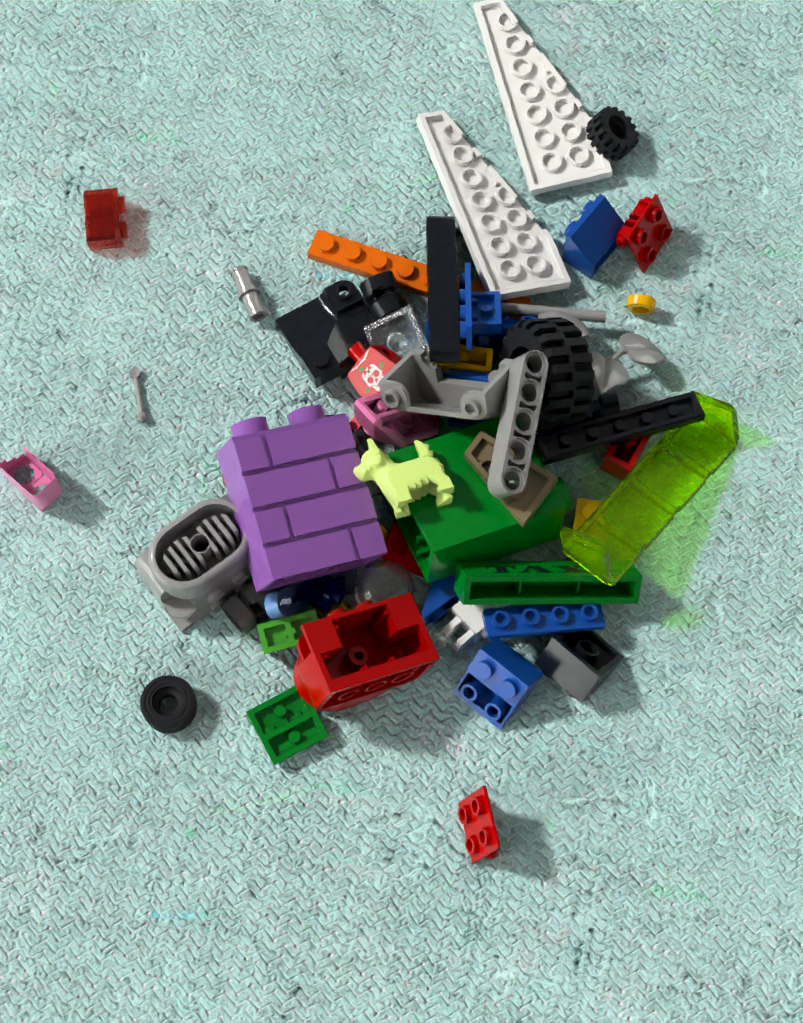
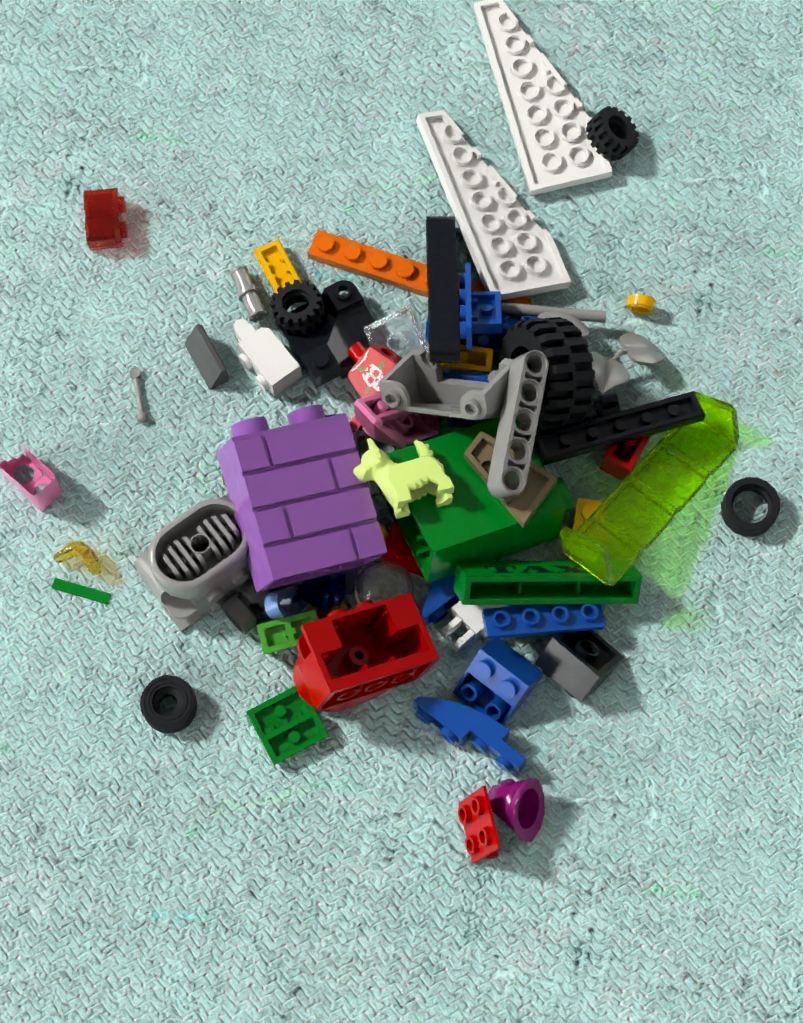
black wheel [359,271,409,324] -> none
blue slope [563,193,626,279] -> none
red hinge [615,194,673,273] -> none
none -> green piece [52,578,111,604]
none -> clear yellow hair [53,540,104,576]
none -> dark grey slope [185,323,229,389]
none -> white hinge [233,318,302,397]
none -> yellow plate [253,239,302,294]
none -> black tyre [271,280,325,335]
none -> blue slope [414,697,526,775]
none -> magenta piece [488,777,545,842]
none -> black tyre [721,477,780,537]

